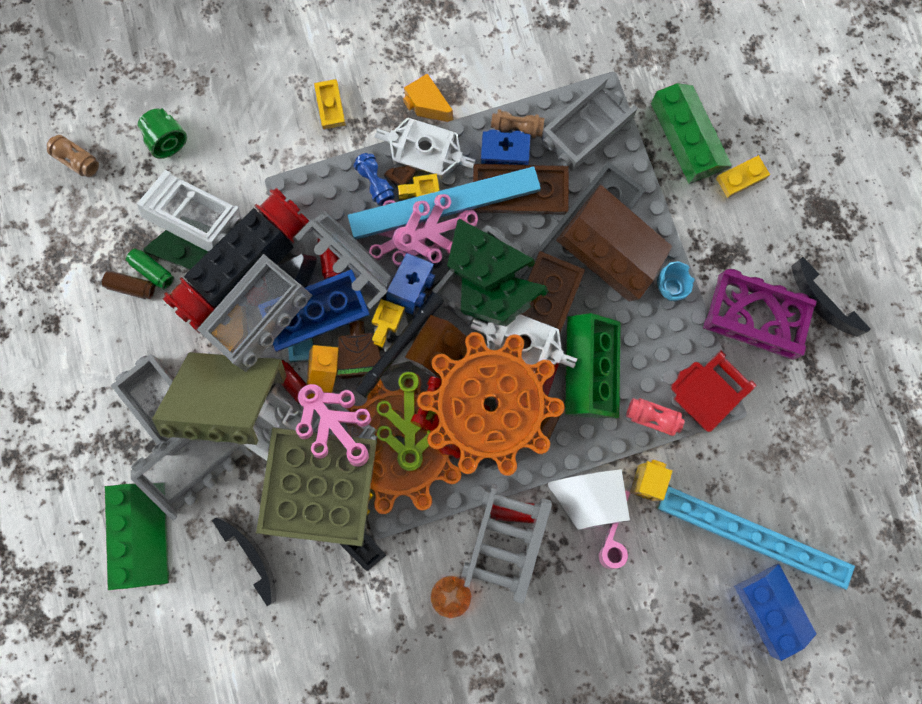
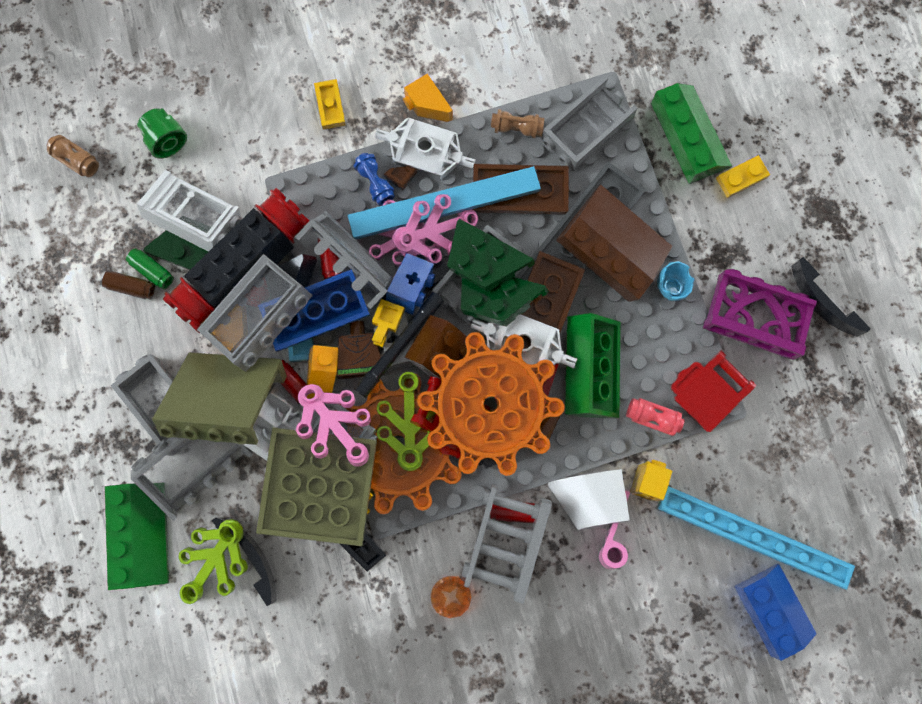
yellow plate [398,174,440,200] -> none
blue brick [481,129,530,165] -> none
none -> lime plant [179,519,248,604]

